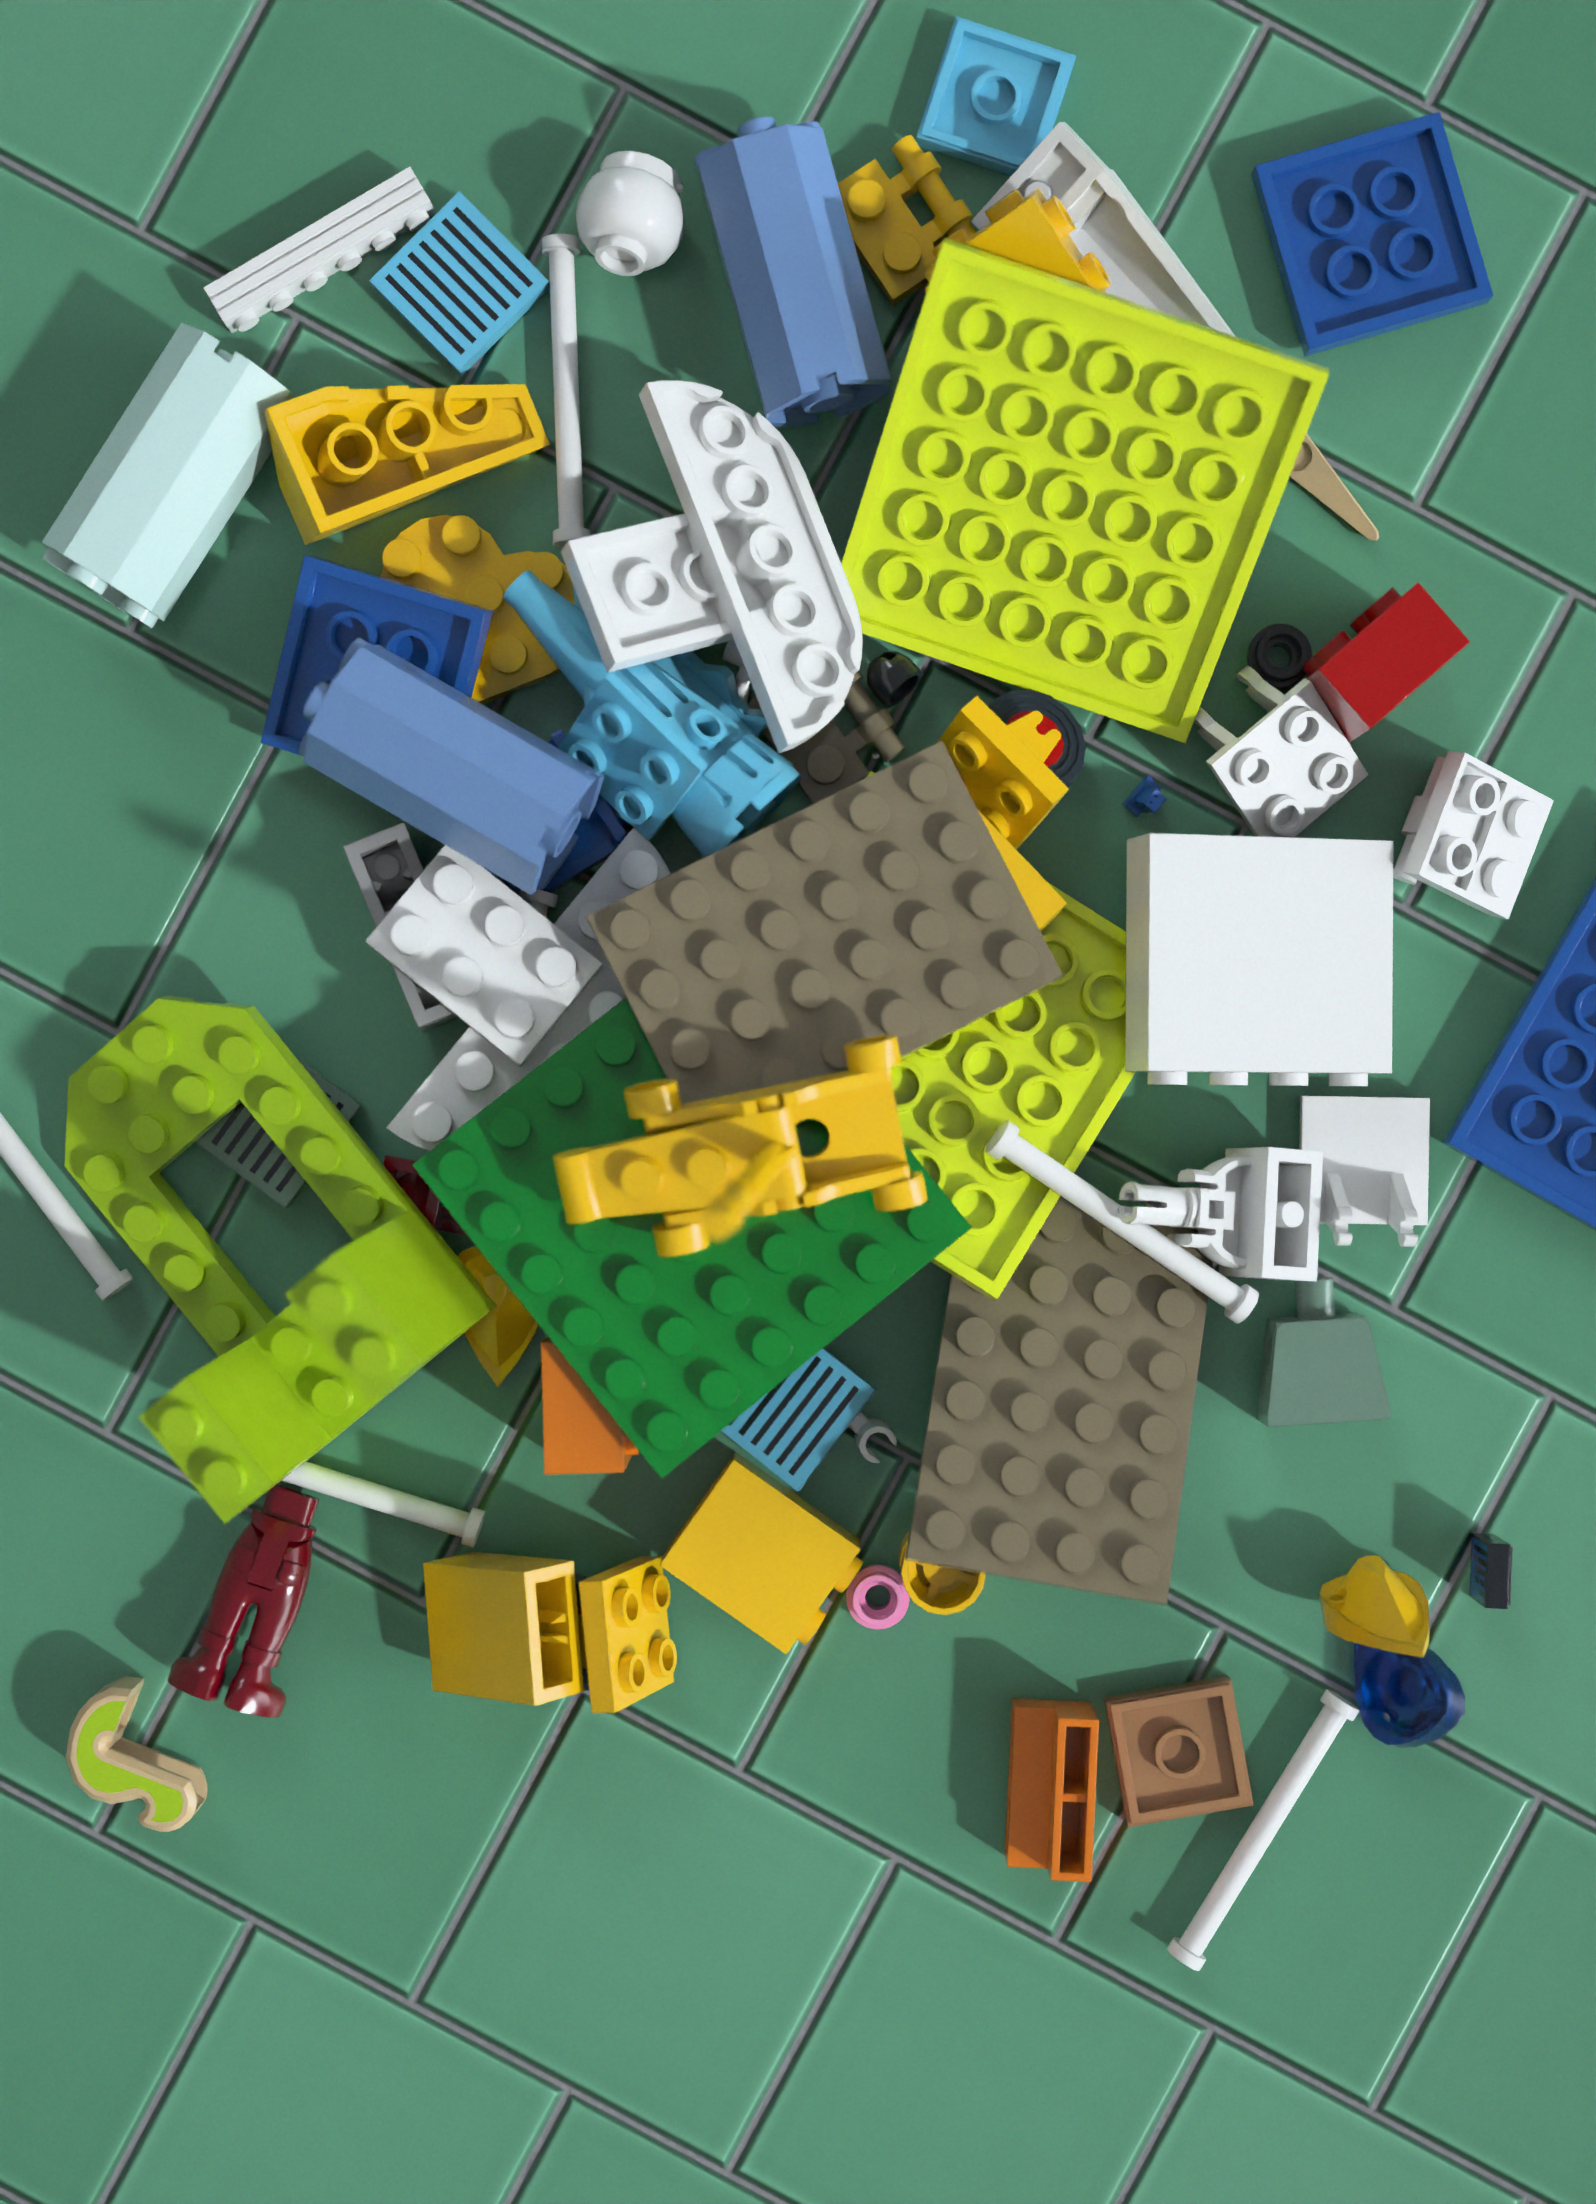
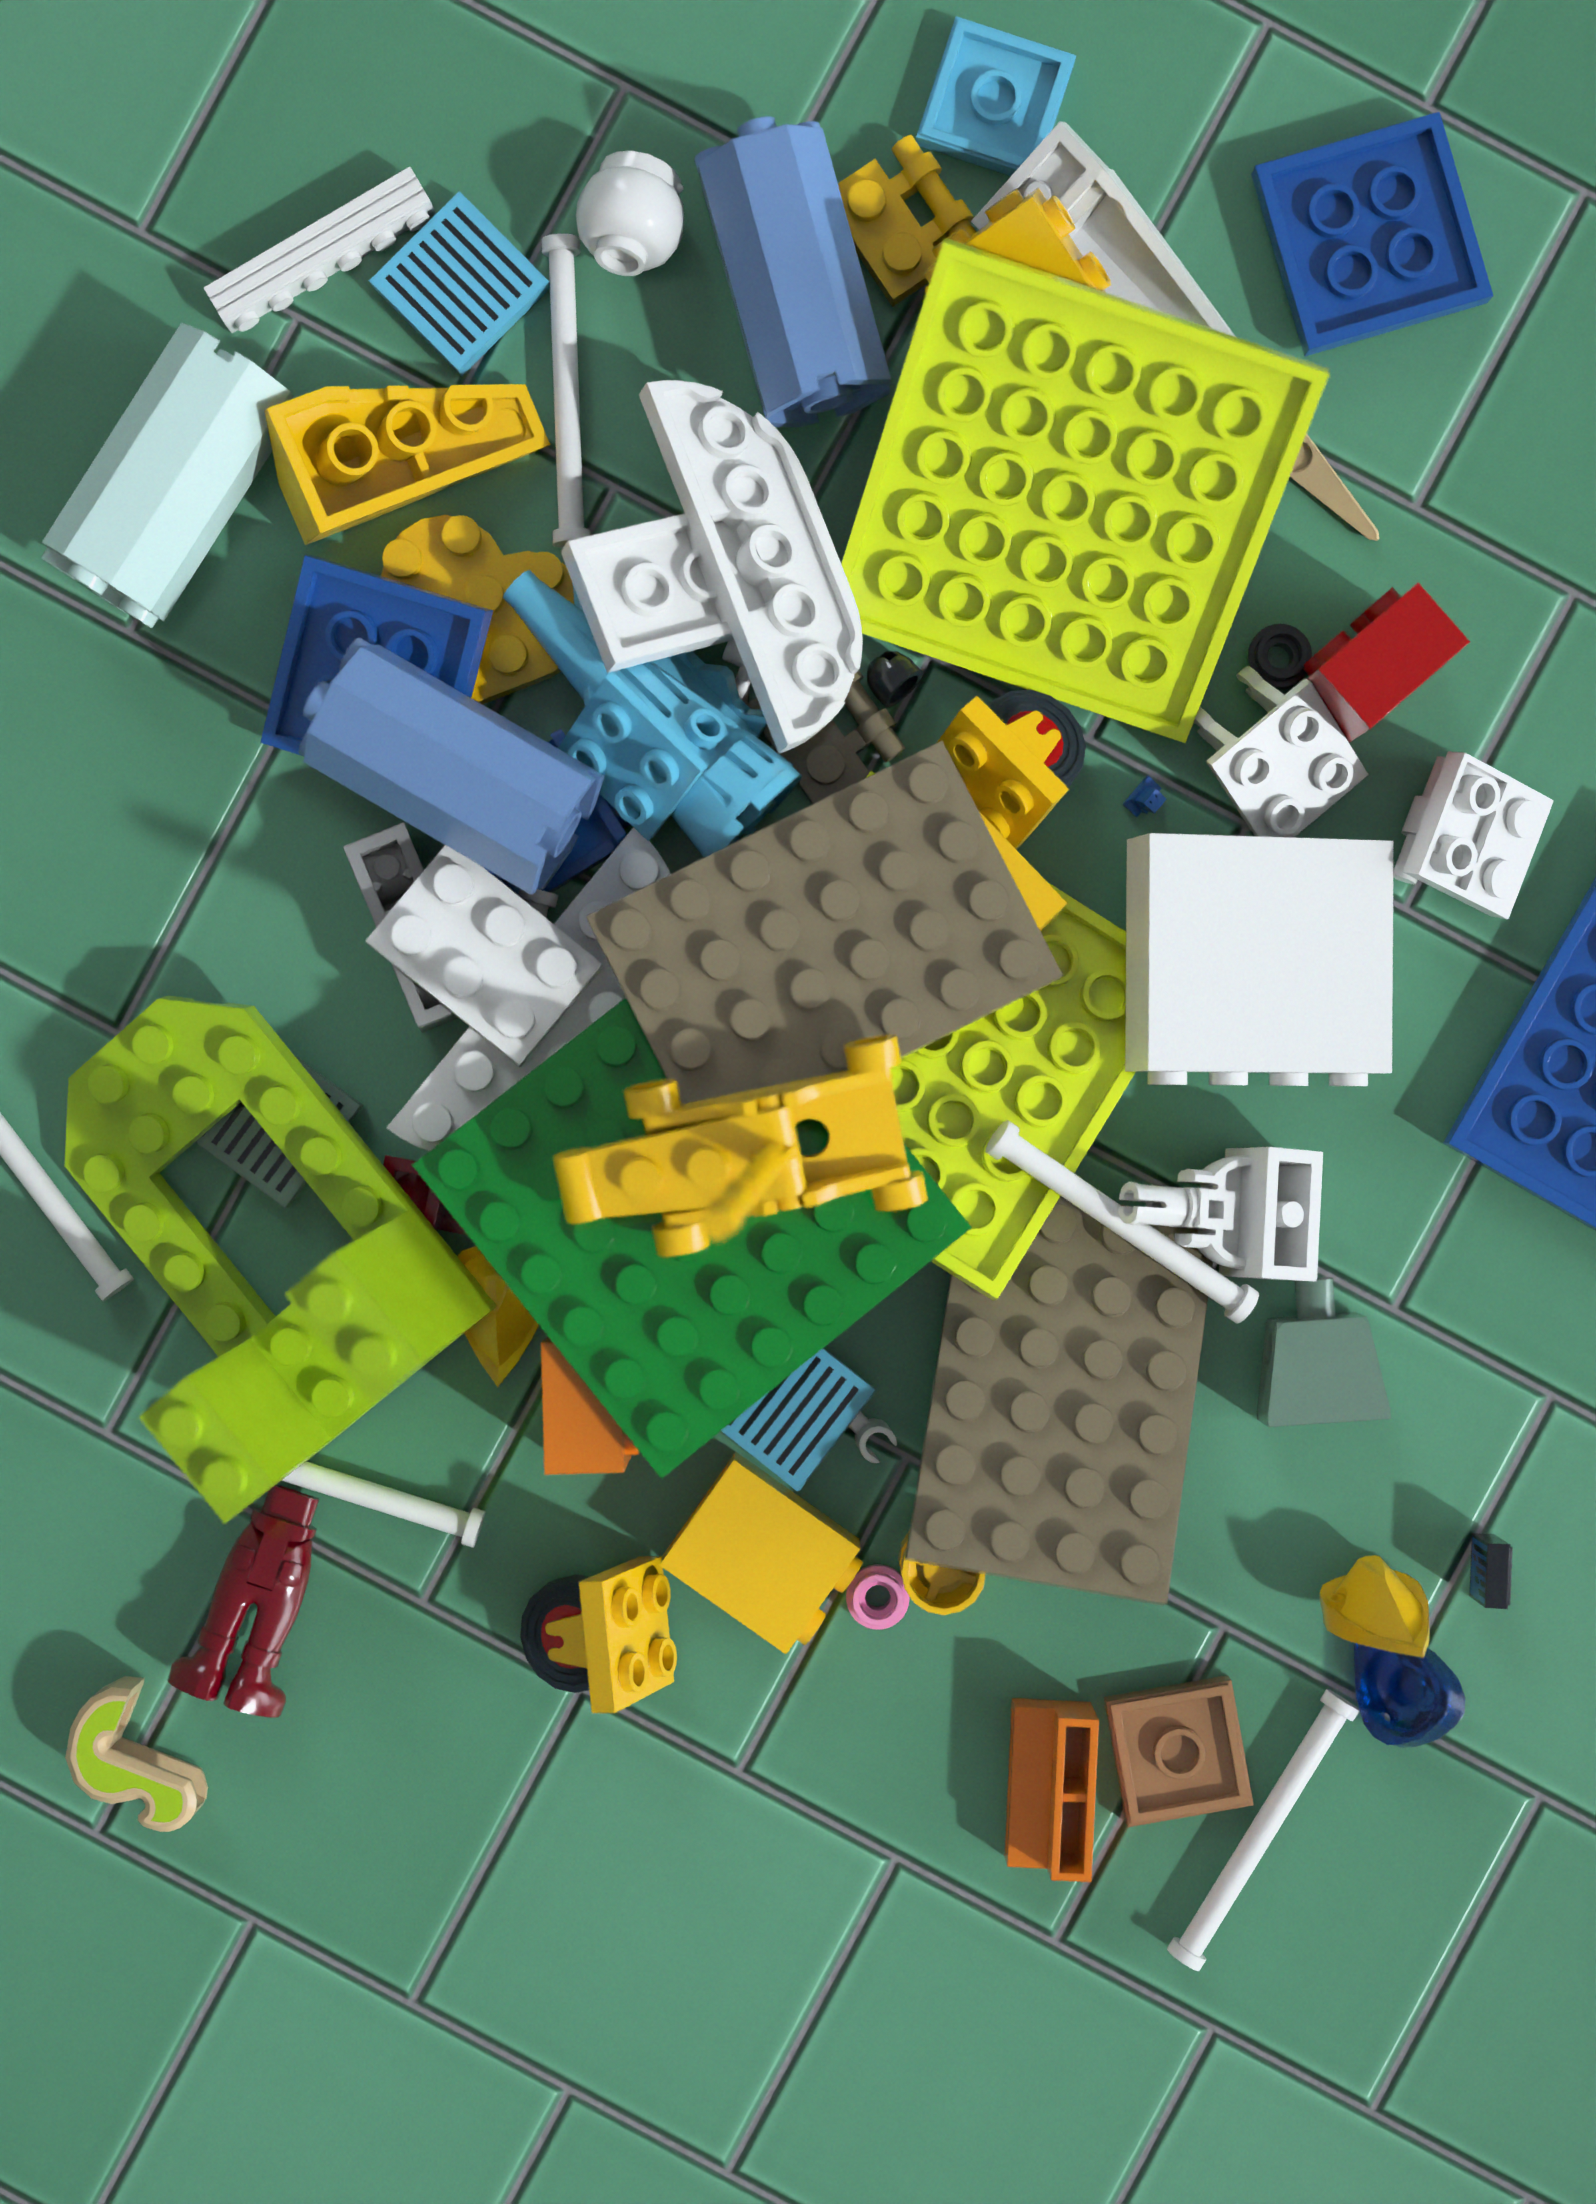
yellow brick [423,1552,584,1706] -> none
white plate [1299,1096,1430,1247] -> none

